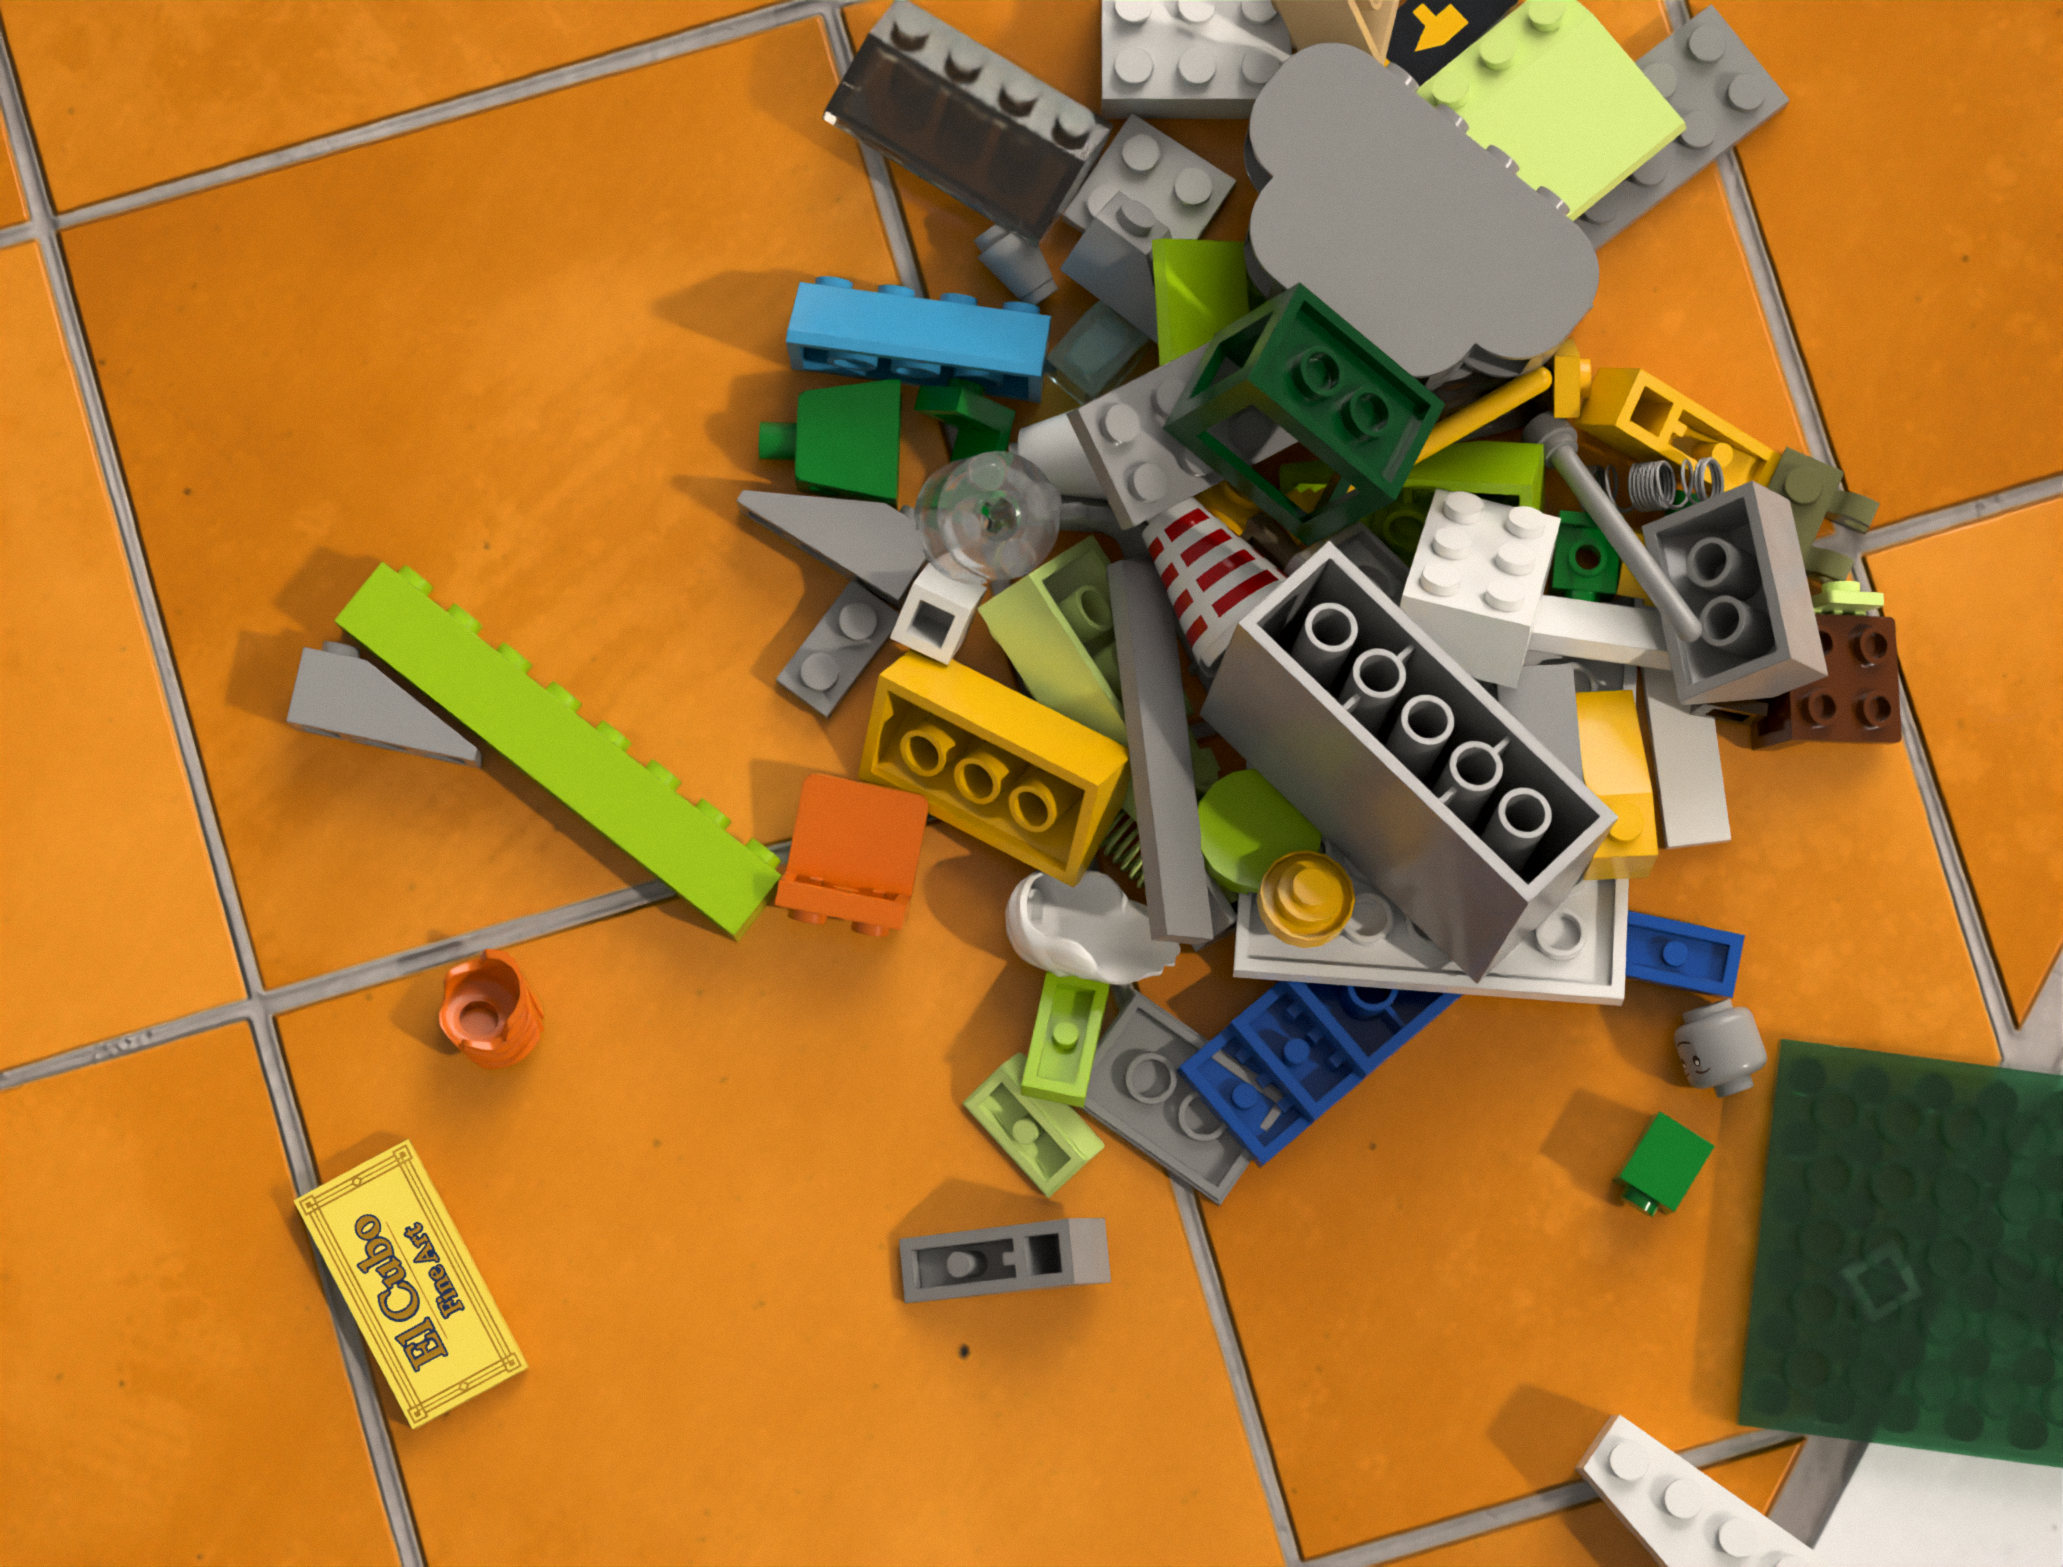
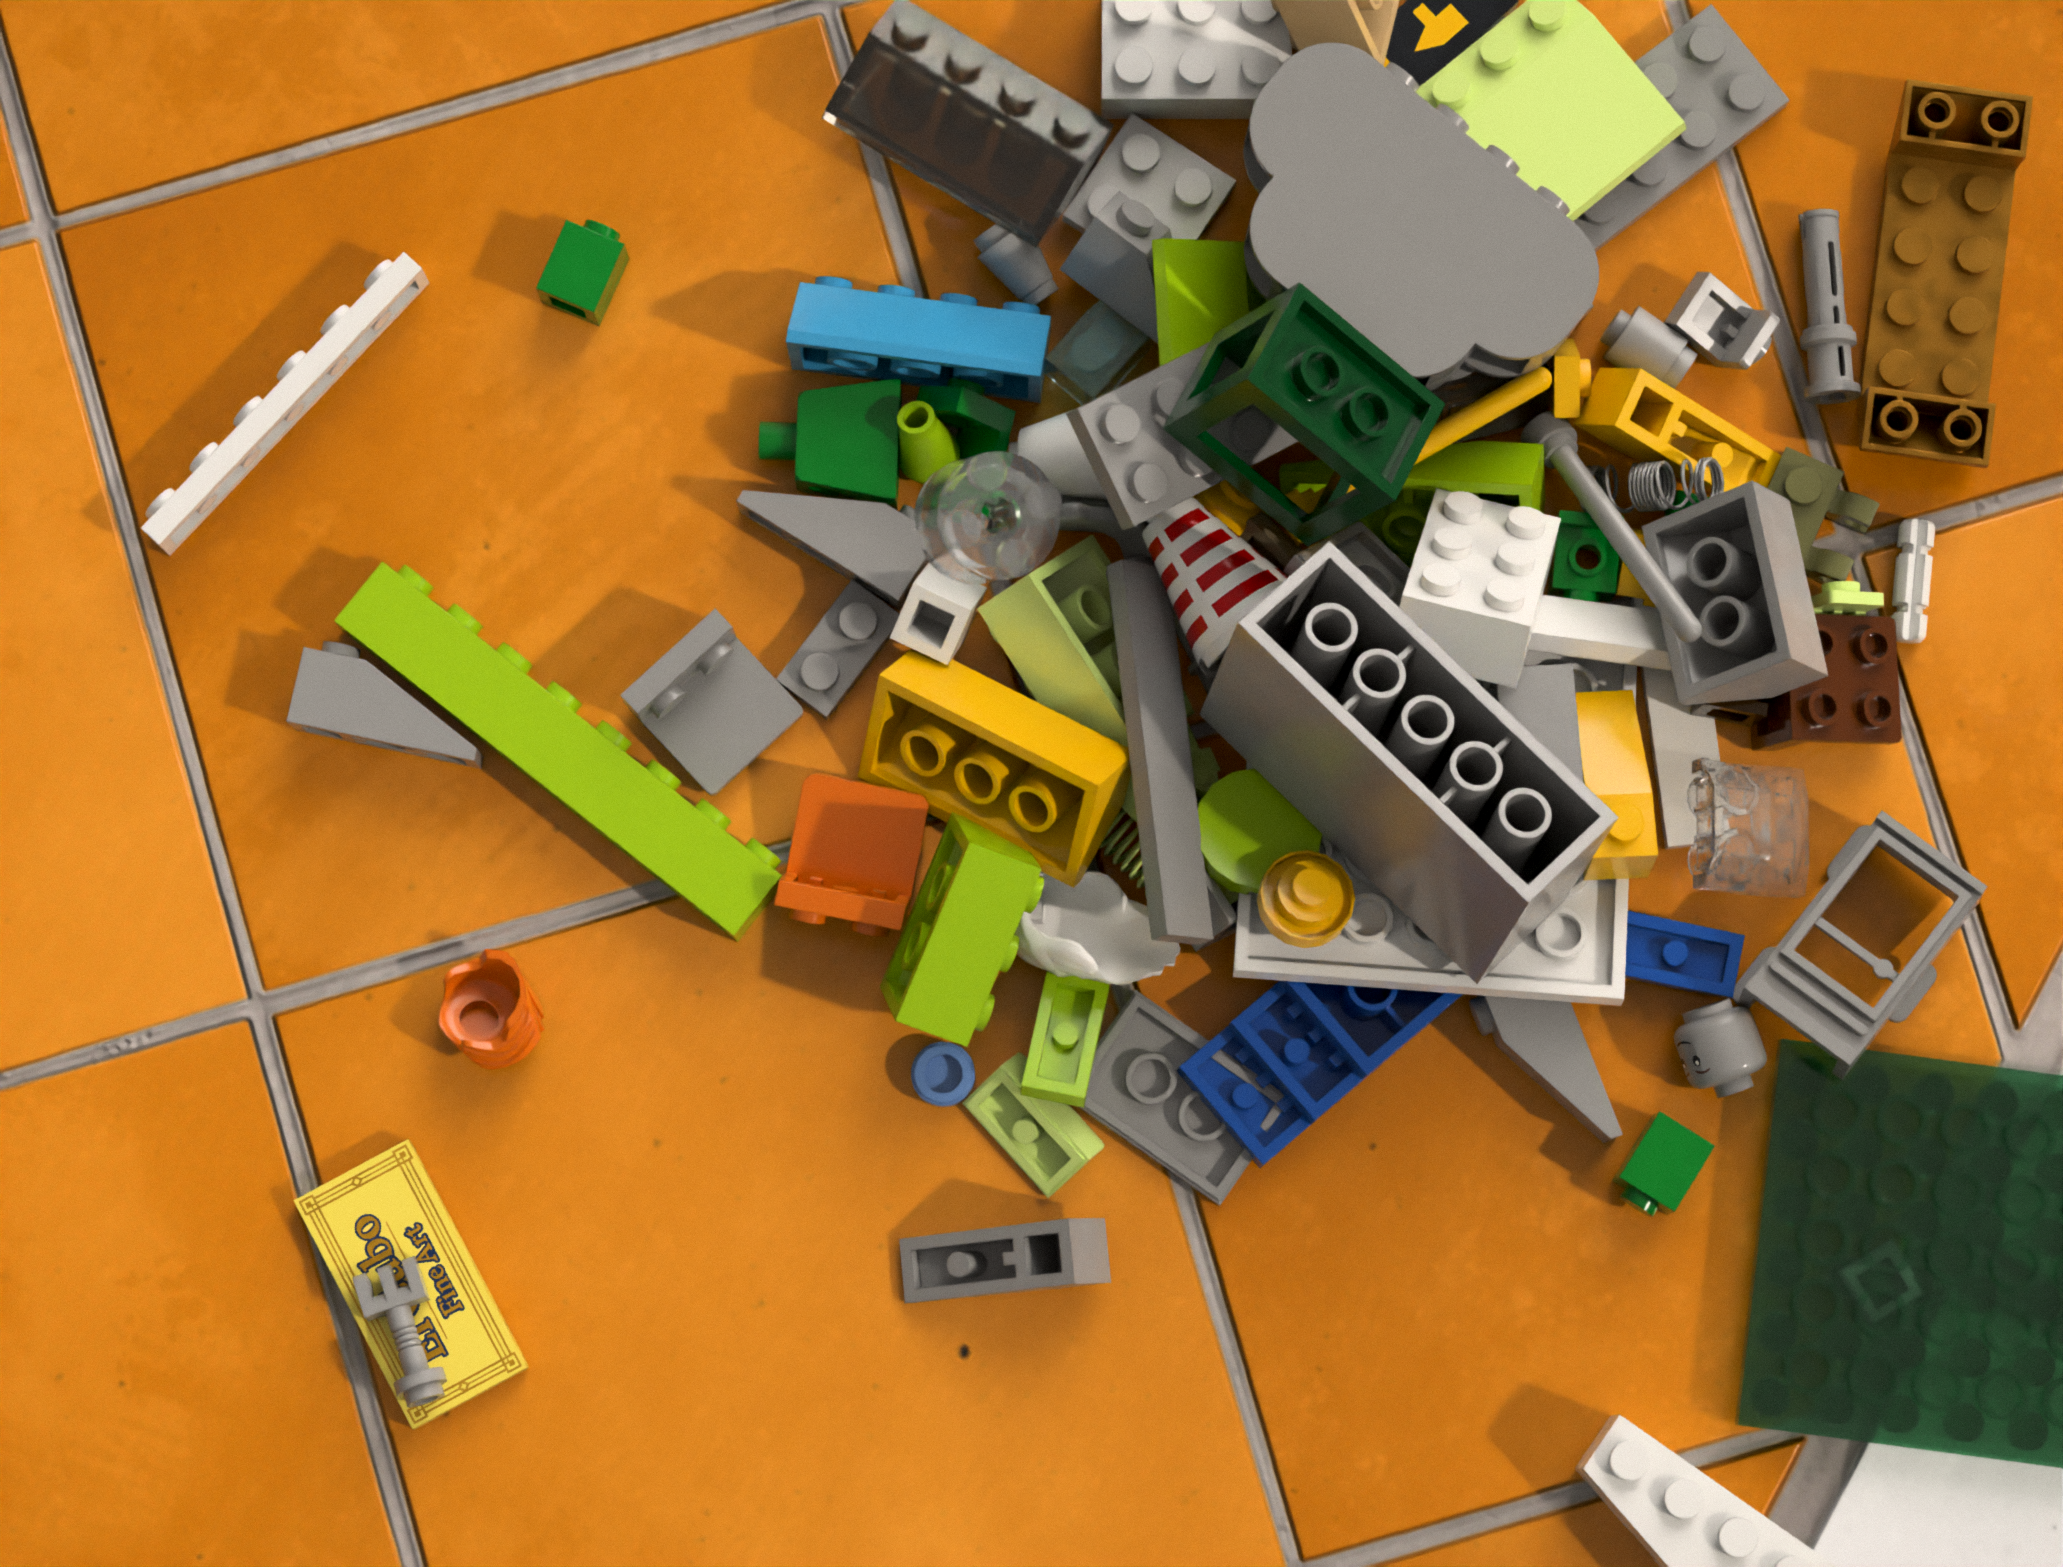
none -> white plate [141,252,430,556]
none -> light grey hinge [353,1256,447,1408]
none -> green brick [536,220,629,326]
none -> light grey bracket [620,609,803,796]
none -> lime slope [880,812,1044,1047]
none -> lime cone [897,401,960,485]
none -> medium blue tile [911,1042,975,1107]
none -> light grey slope [1469,995,1623,1143]
none -> light grey brick [1600,306,1698,389]
none -> light grey bracket [1664,272,1780,370]
none -> clear slope [1687,758,1809,898]
none -> light grey piece [1732,810,1988,1080]
none -> light grey pin [1798,209,1861,404]
none -> pearl gold slope [1857,79,2033,468]
none -> white axle [1891,519,1935,644]

